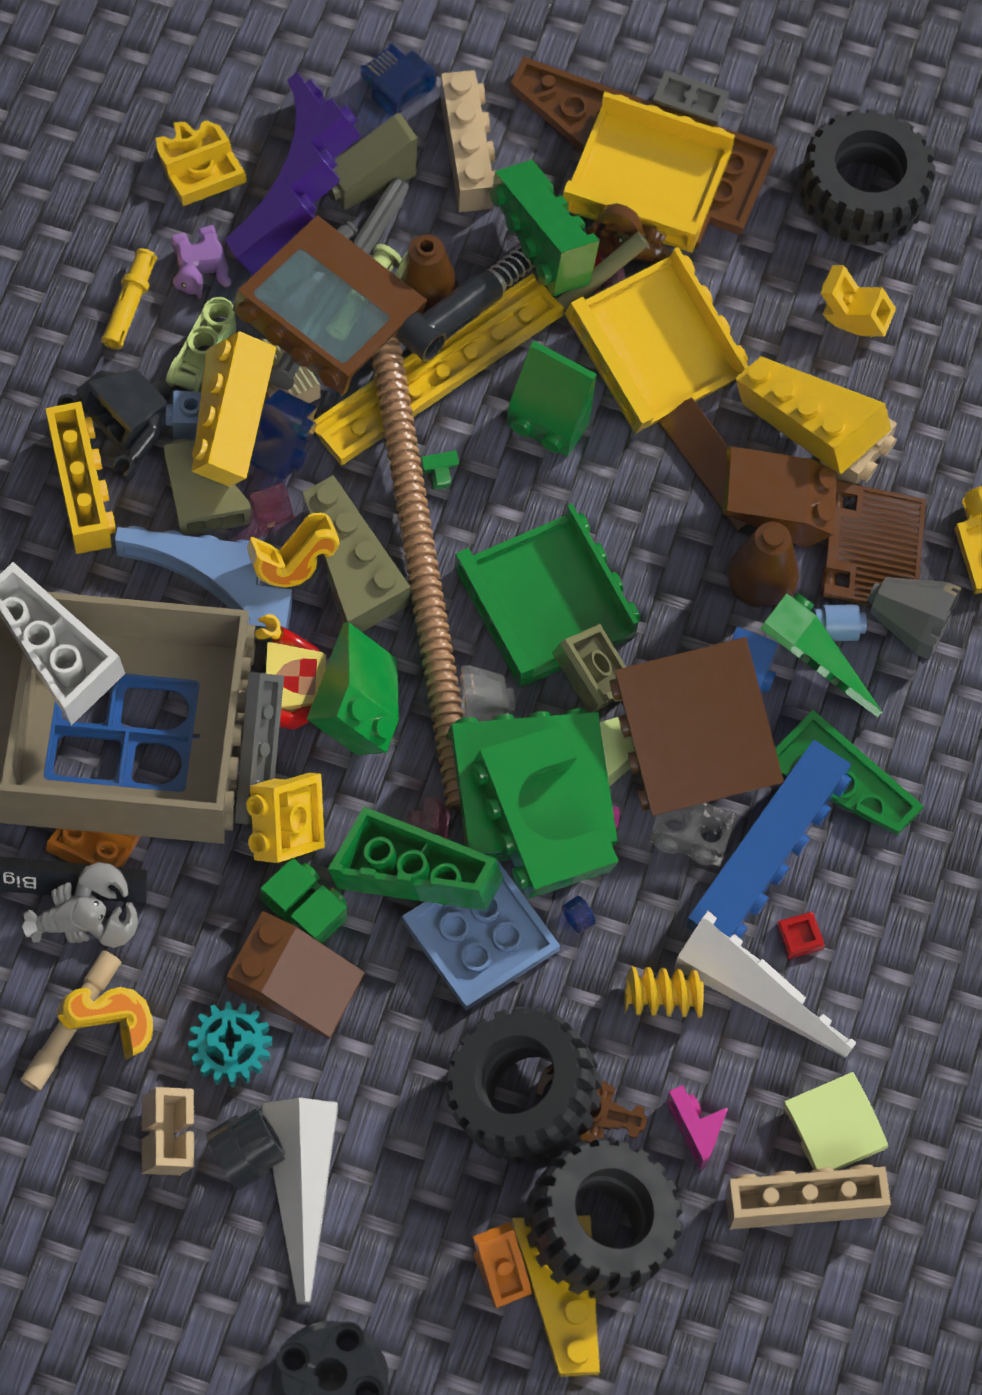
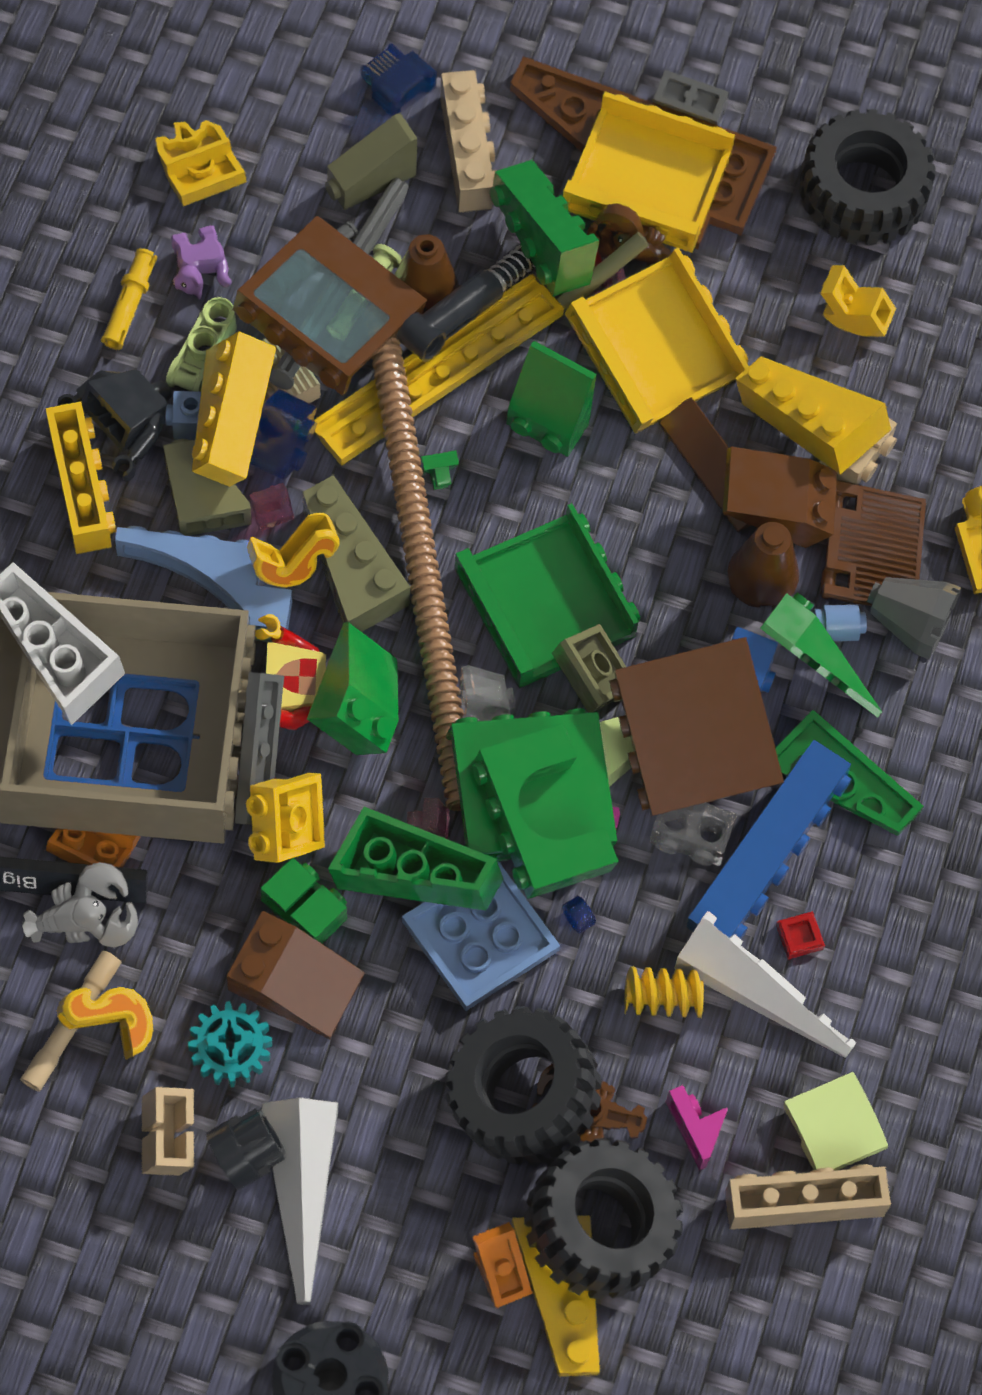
dark purple arch [225,72,362,275] -> none

